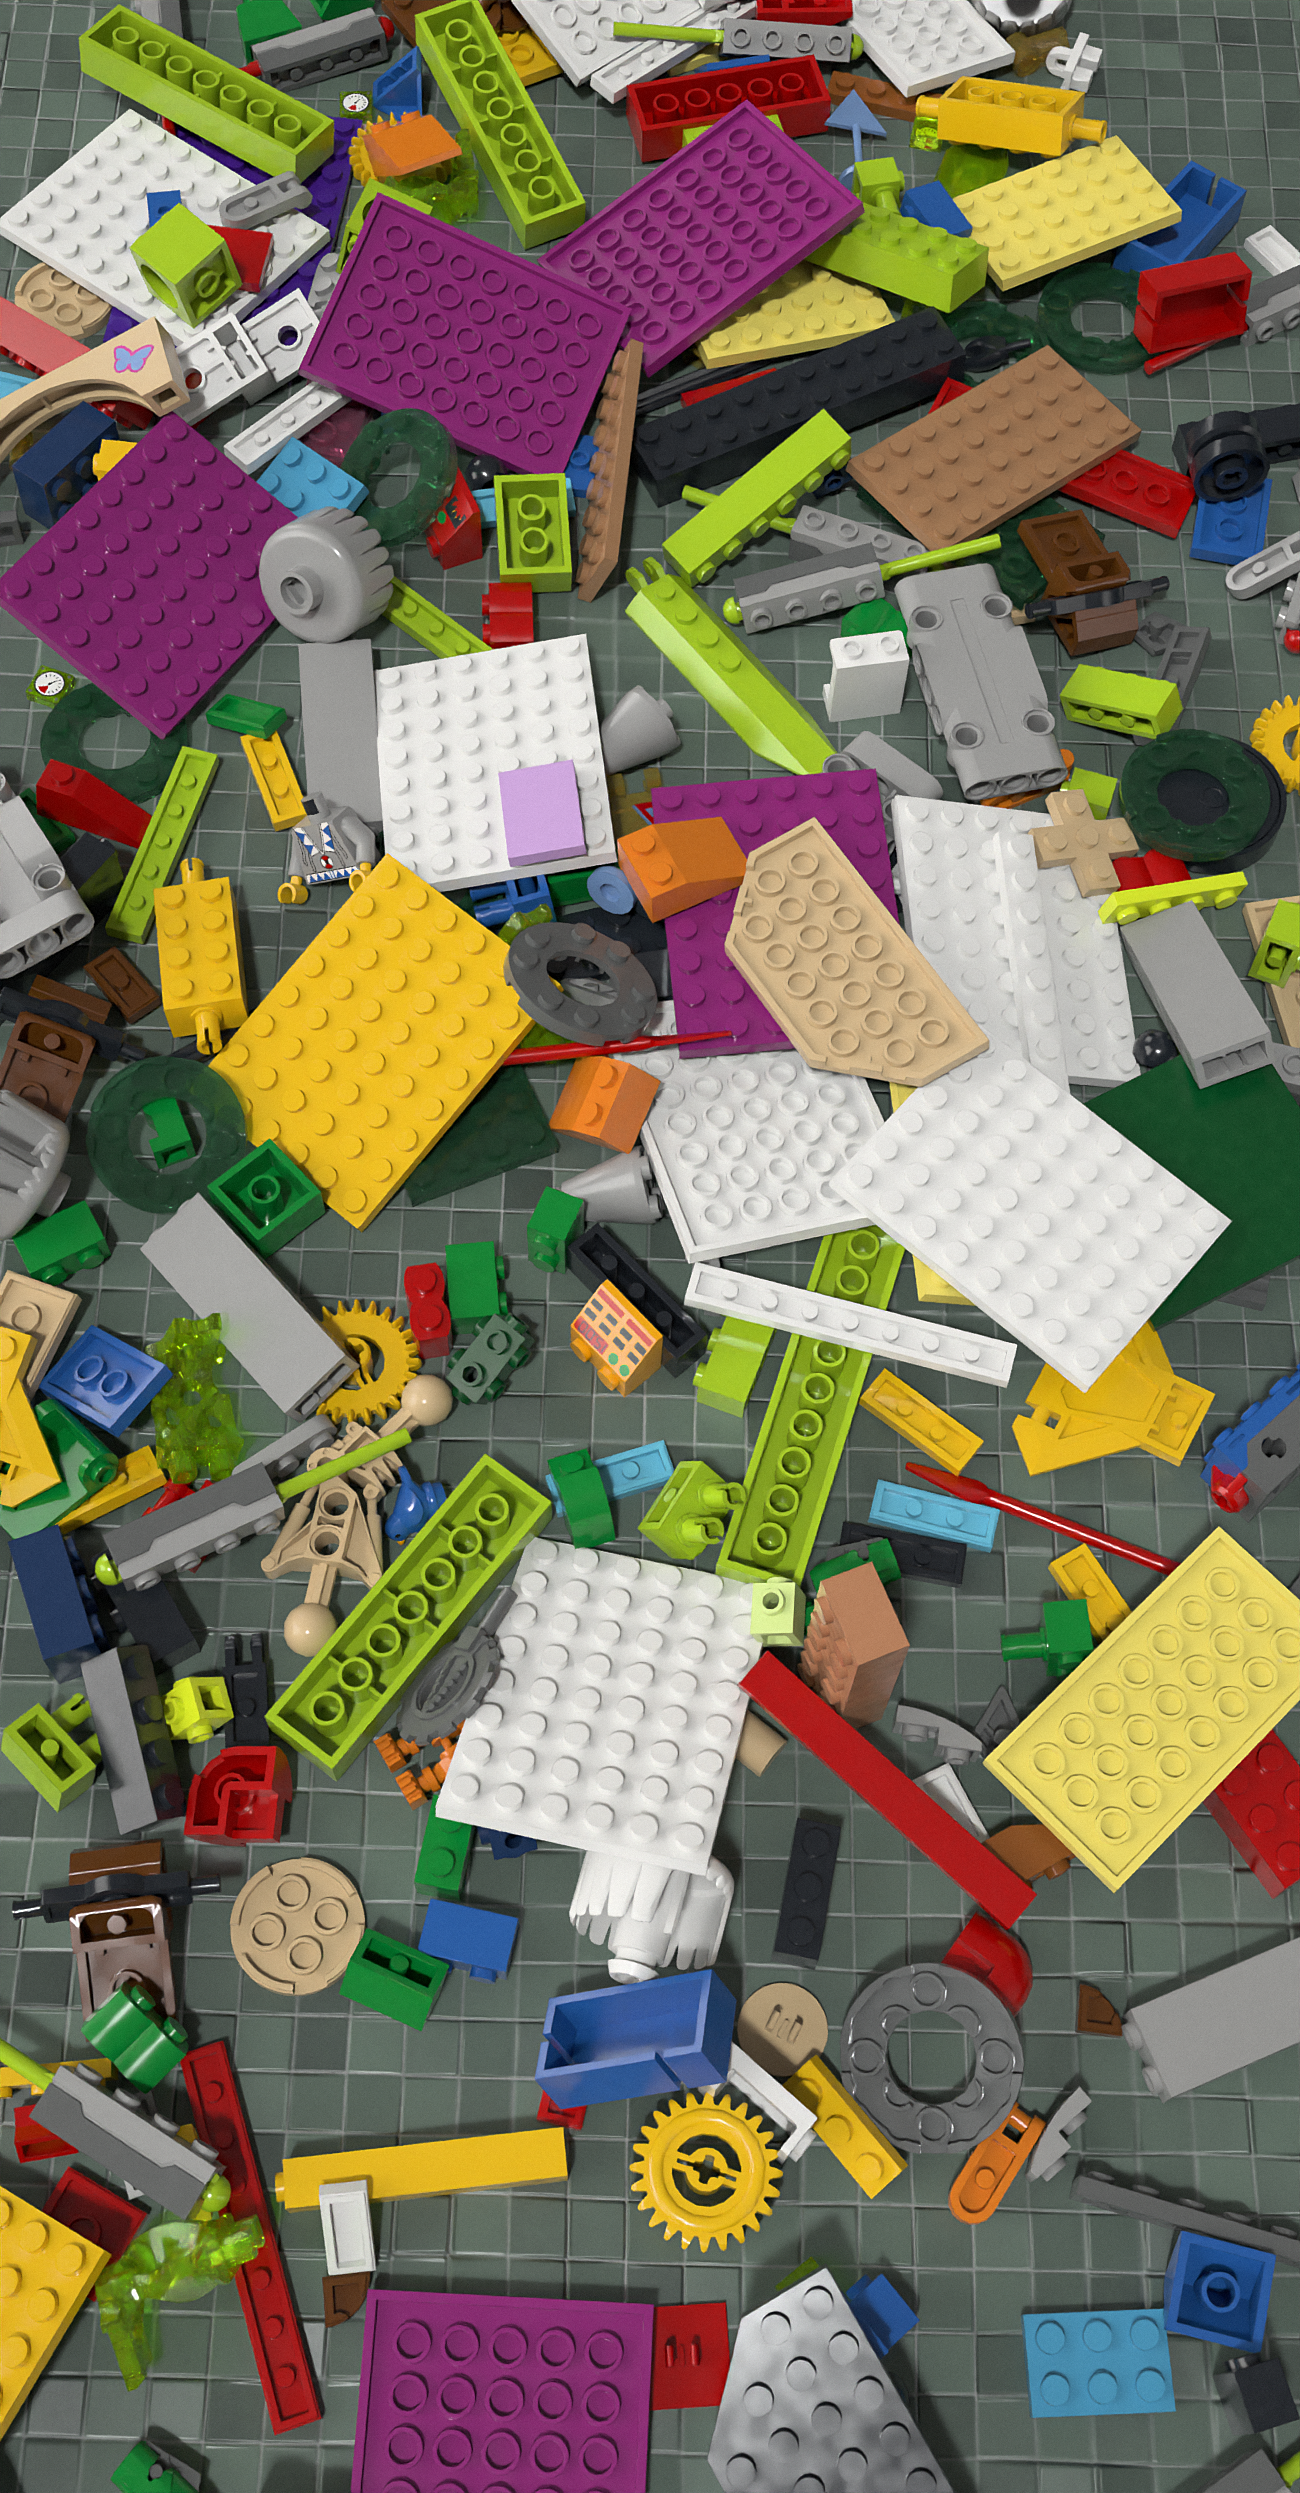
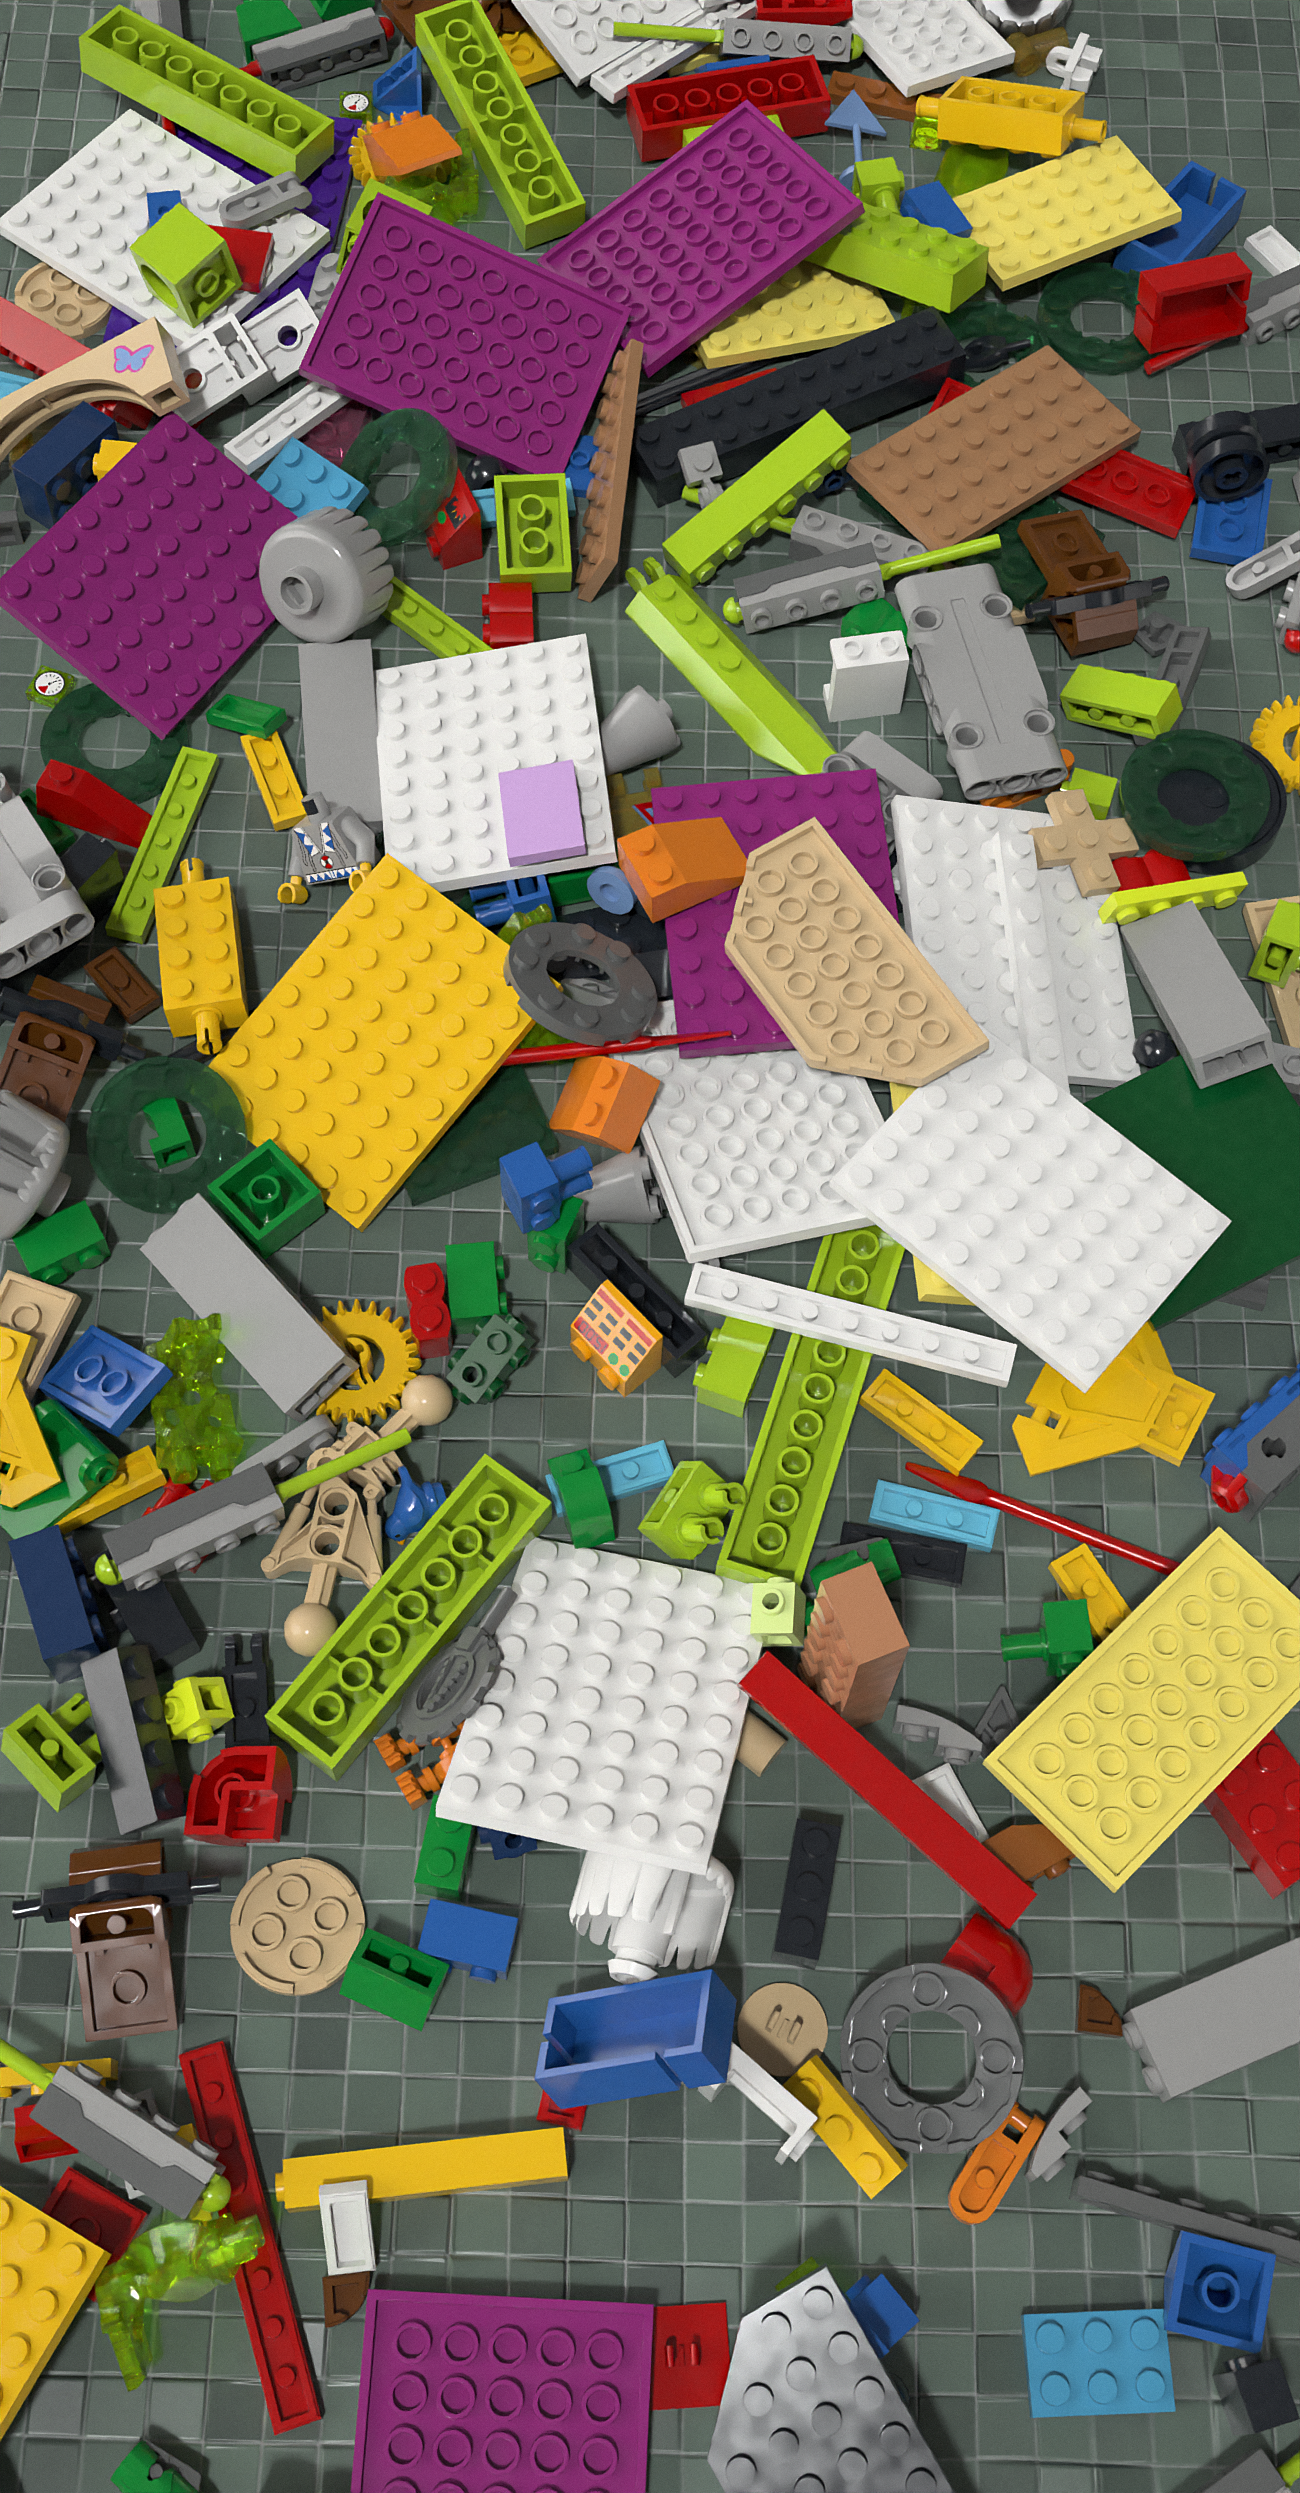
green brick [80,1981,189,2094] -> none
yellow gear [629,2092,783,2253] -> none
none -> blue brick [499,1142,593,1234]
none -> light grey plate [677,441,723,509]

